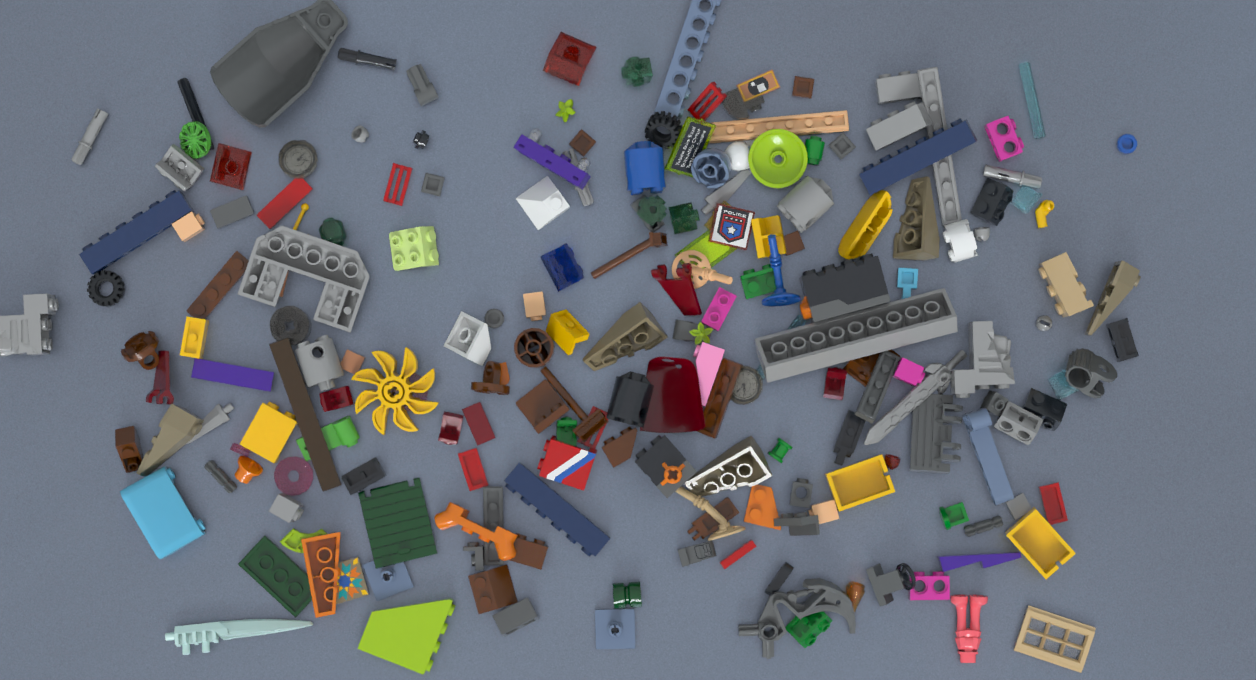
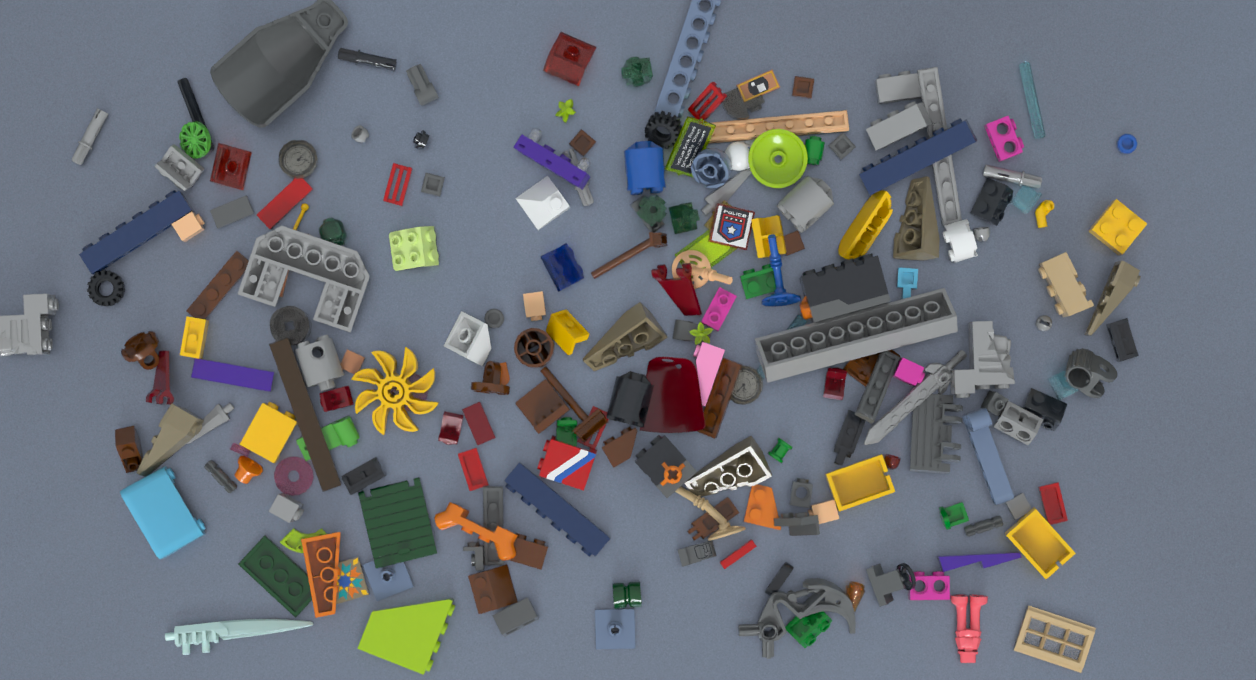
none -> yellow brick [1089,199,1147,256]

